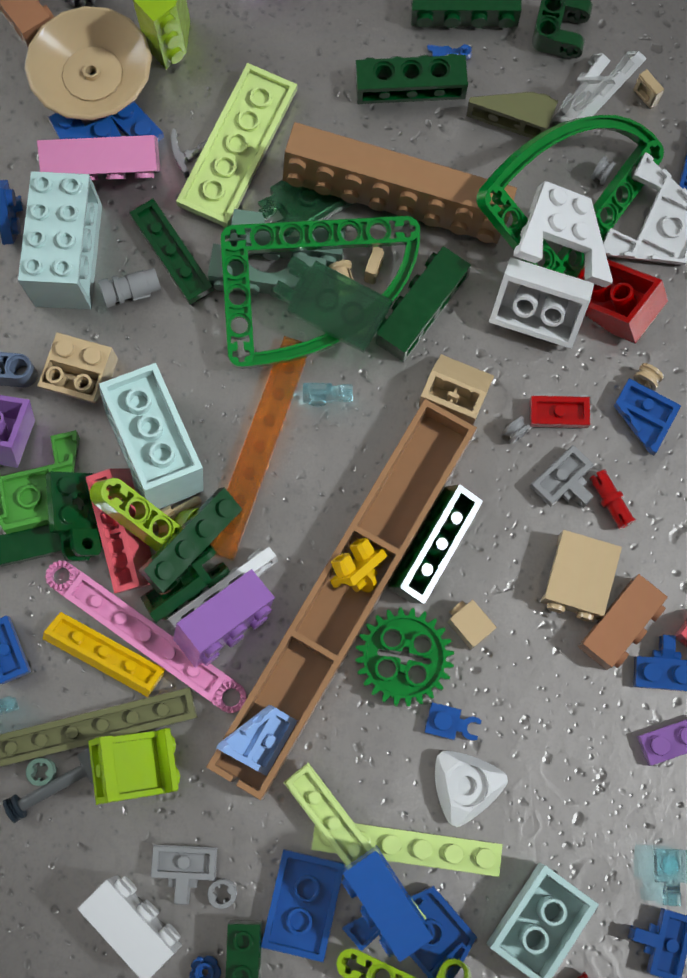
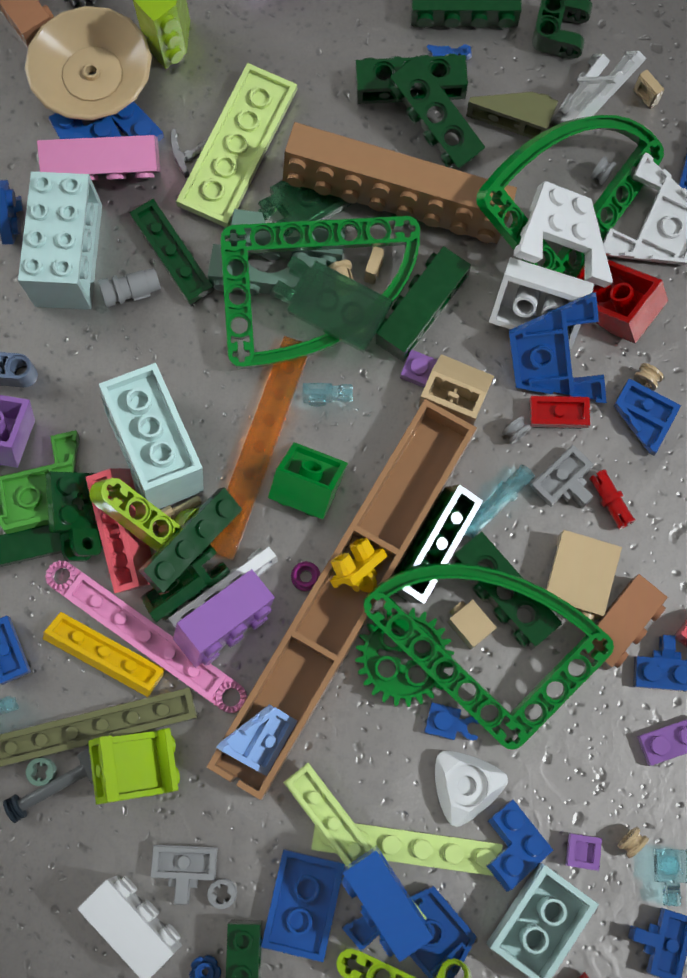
tan slope [37,332,118,403] -> none
none -> green slope [268,442,348,519]
none -> magenta plate [291,561,321,592]
none -> green beam [363,563,614,750]
none -> dark green brick [388,56,486,170]
none -> medium lavender plate [400,349,437,388]
none -> dark green brick [452,531,563,650]
none -> clear light blue pin [465,464,535,539]
none -> blue plate [486,799,553,892]
none -> blue wing [509,292,607,403]
none -> medium lavender plate [565,833,602,871]
none -> tan bush [617,827,649,858]

